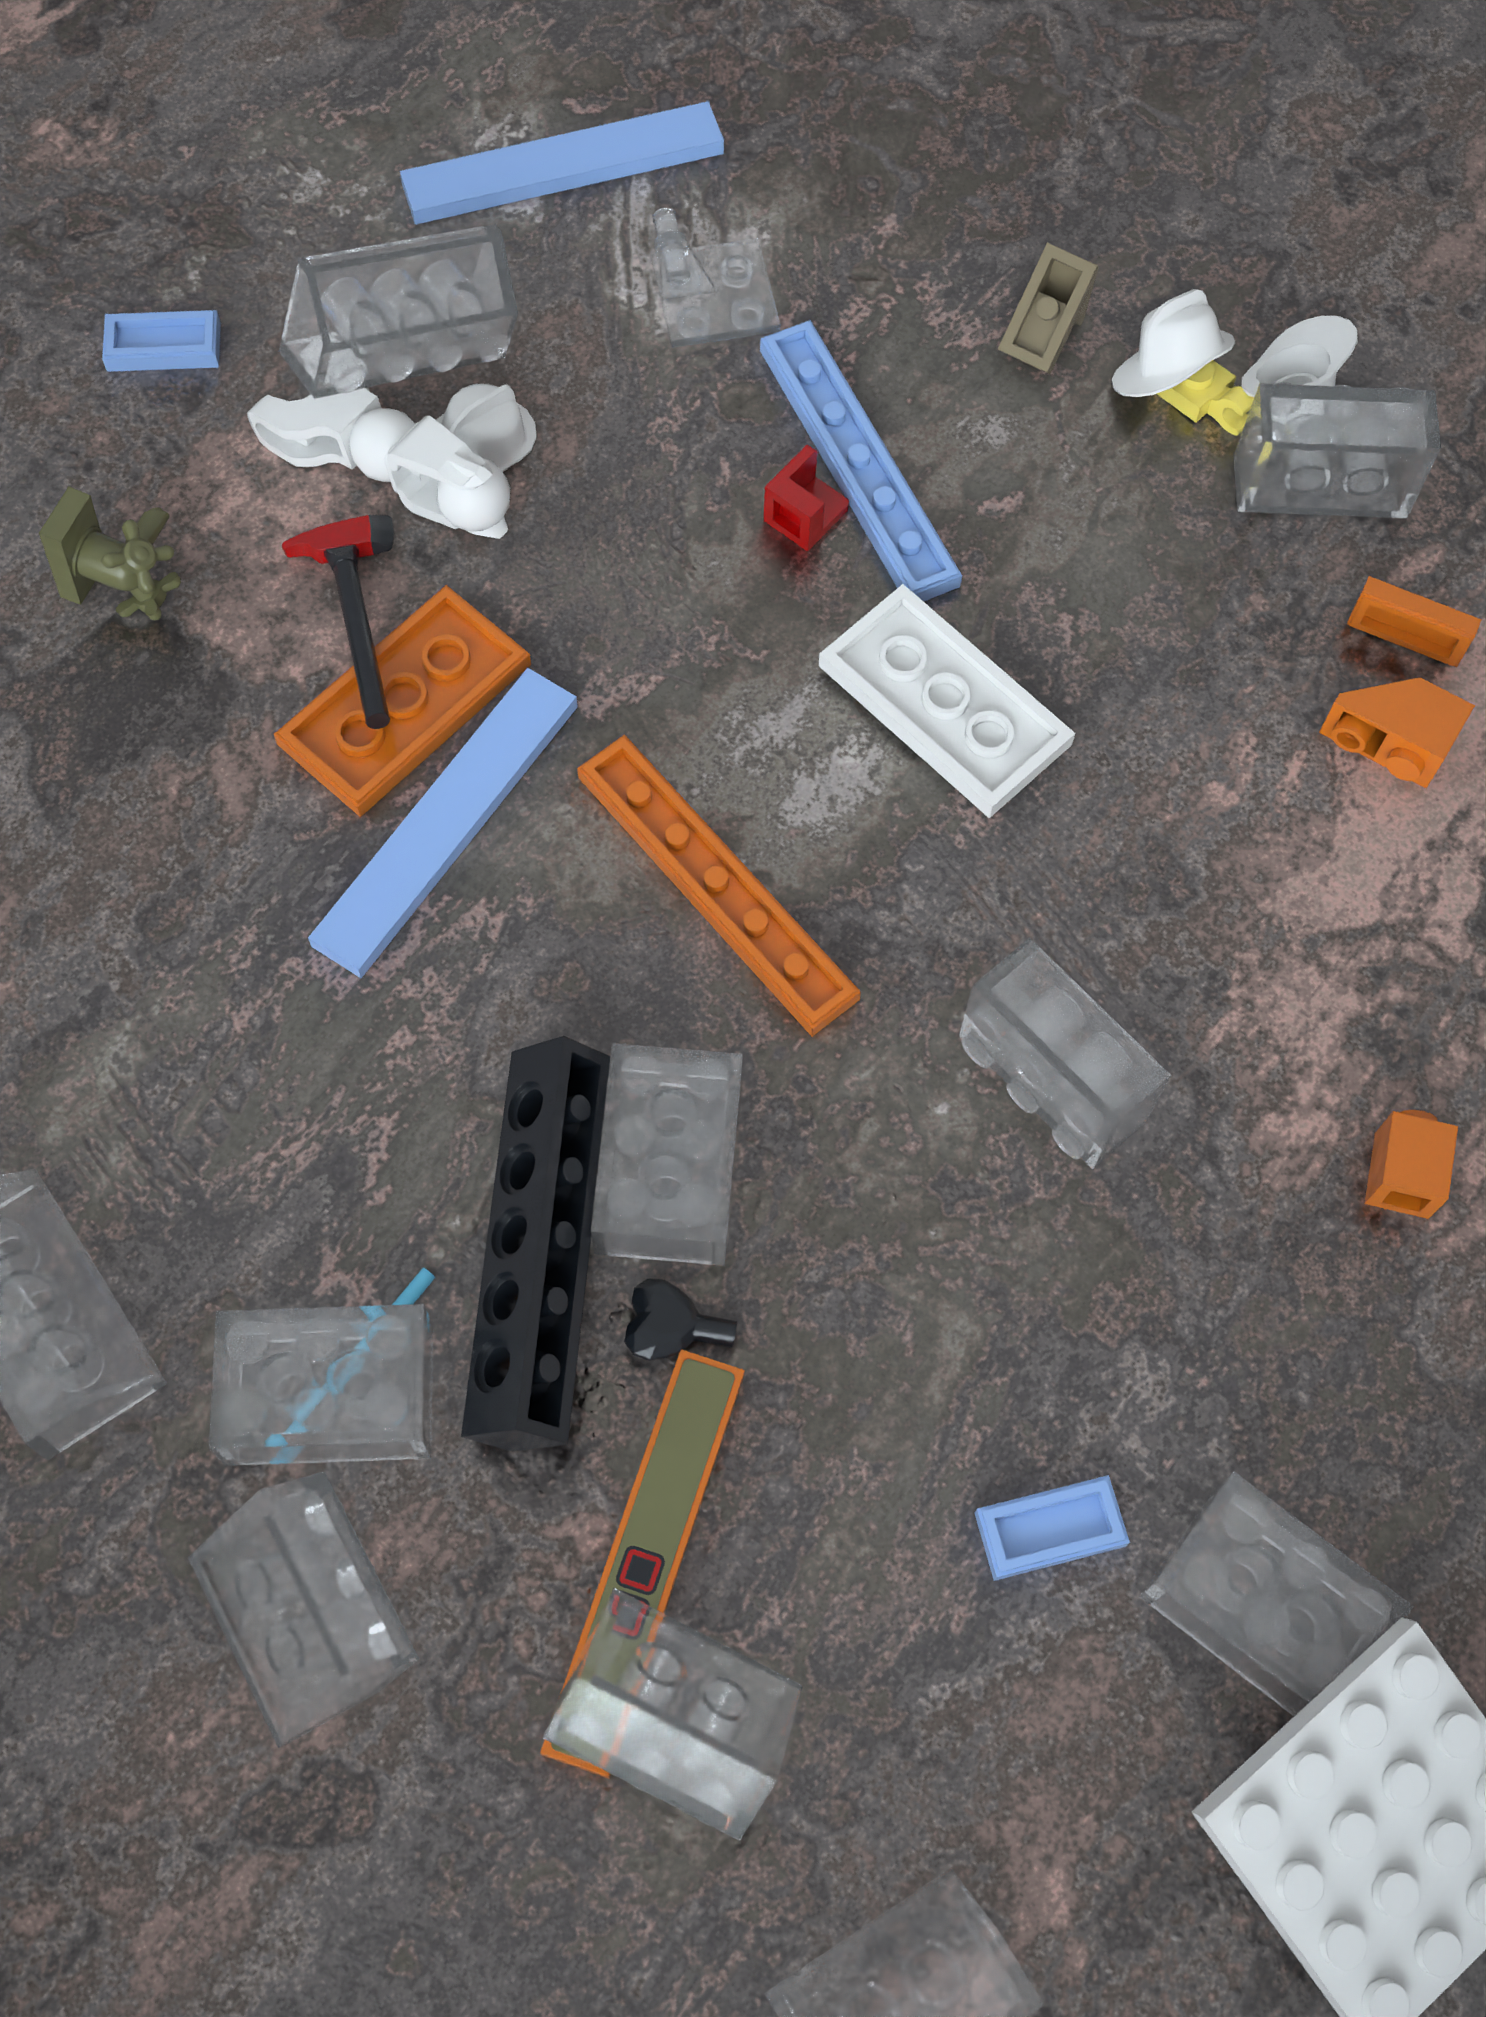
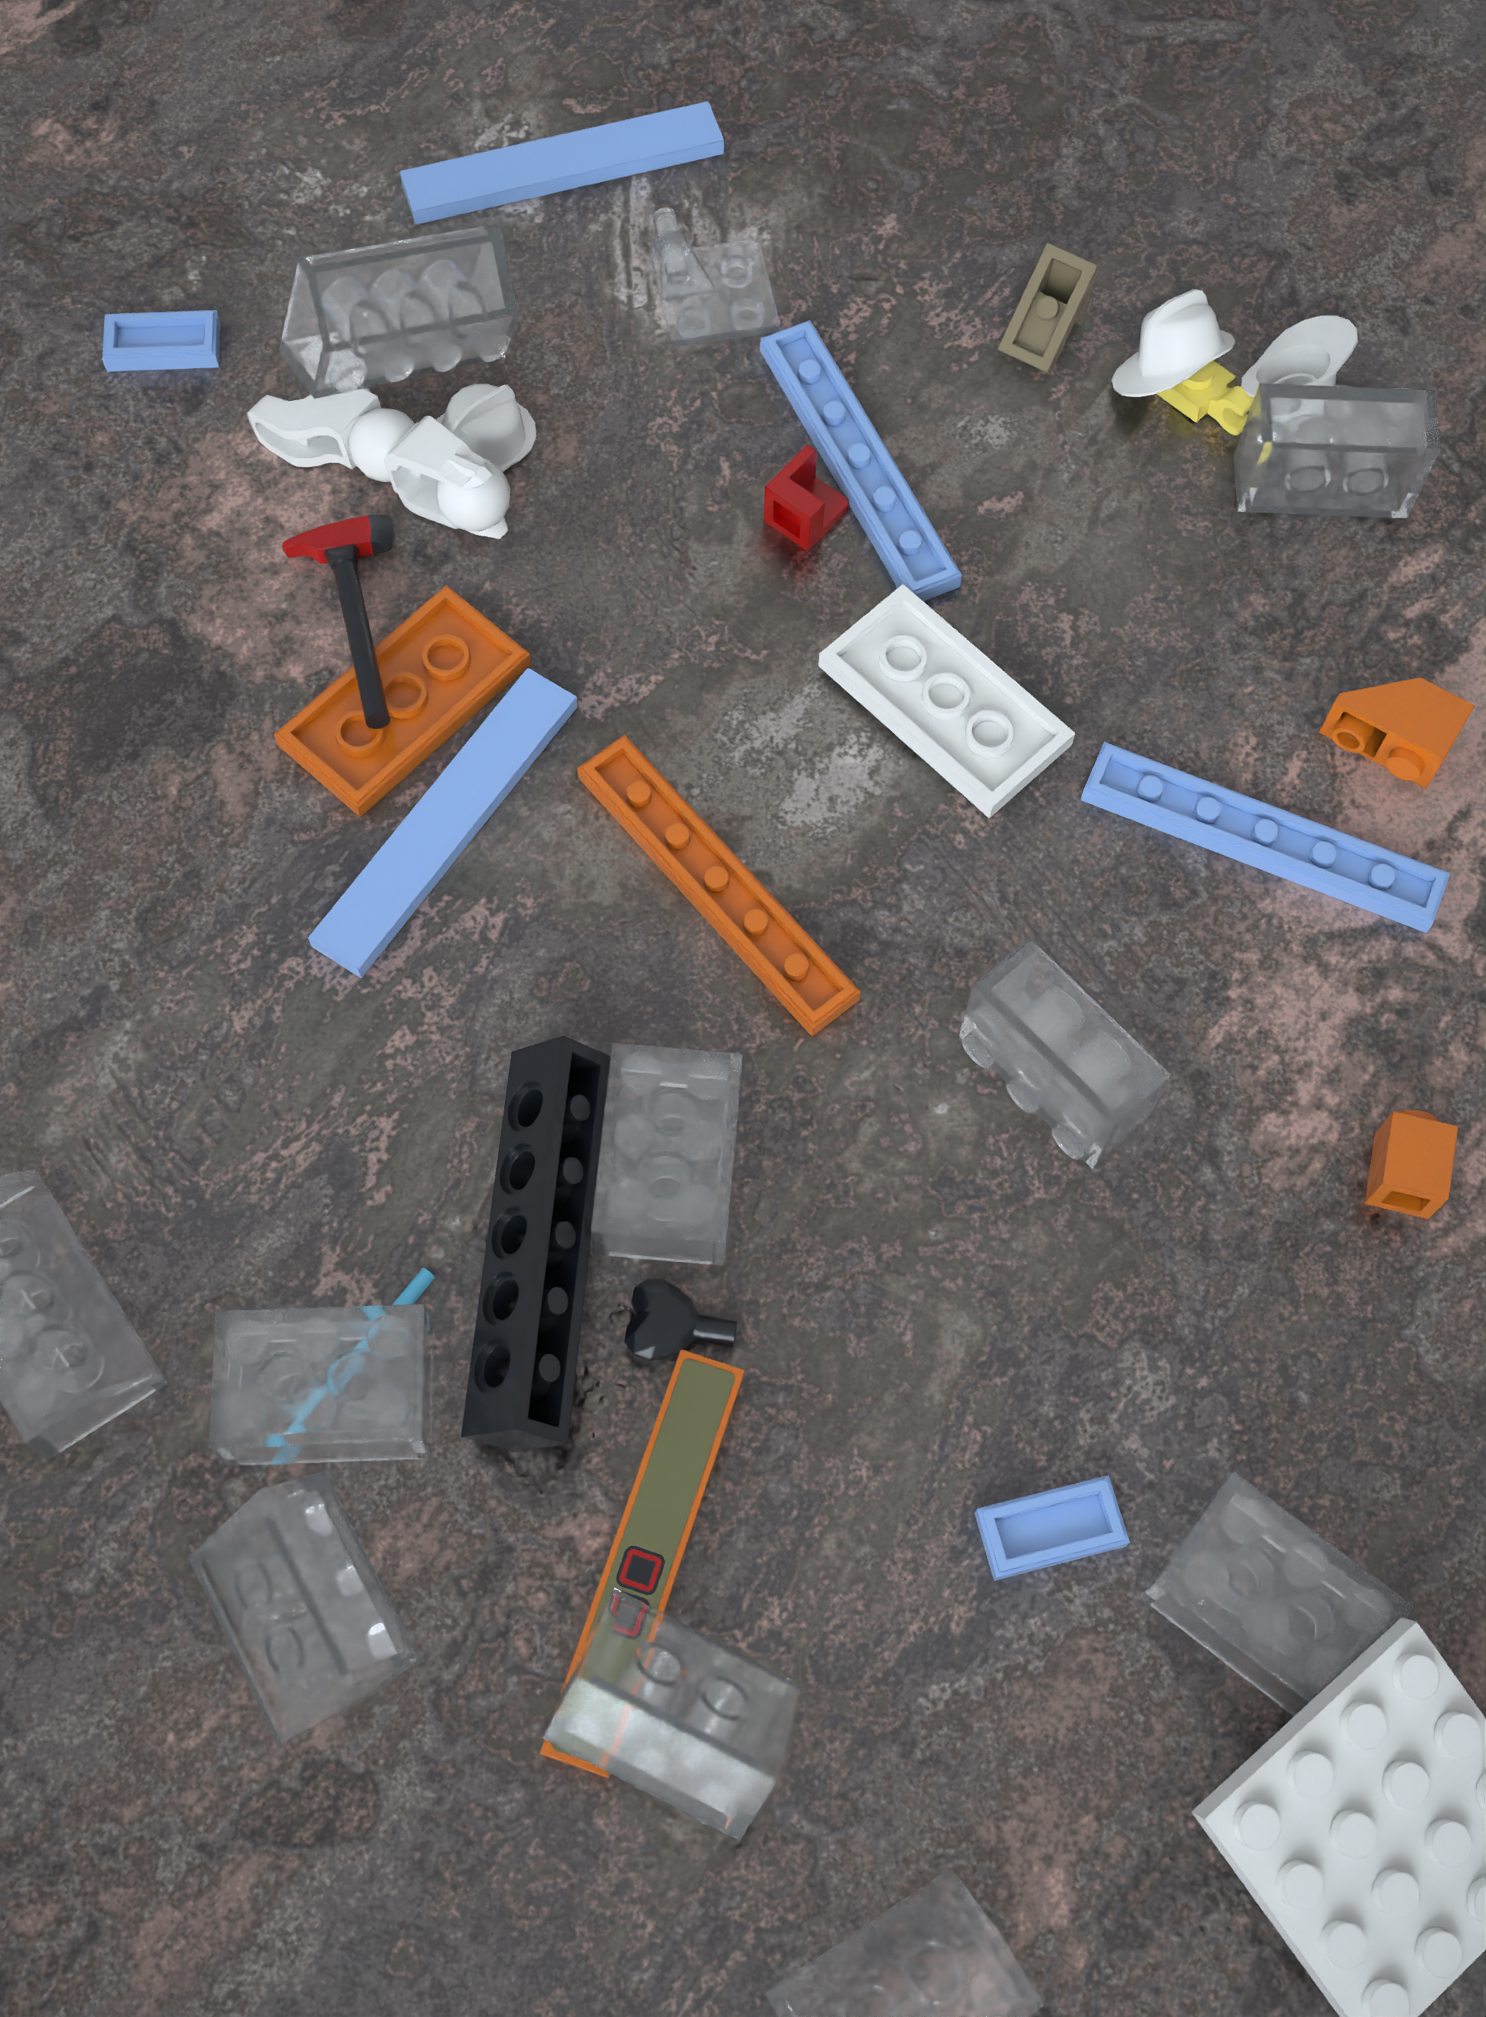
olive piece [39,486,181,620] -> none
orange tile [1347,576,1482,667] -> none
none -> light blue tile [1080,742,1450,933]

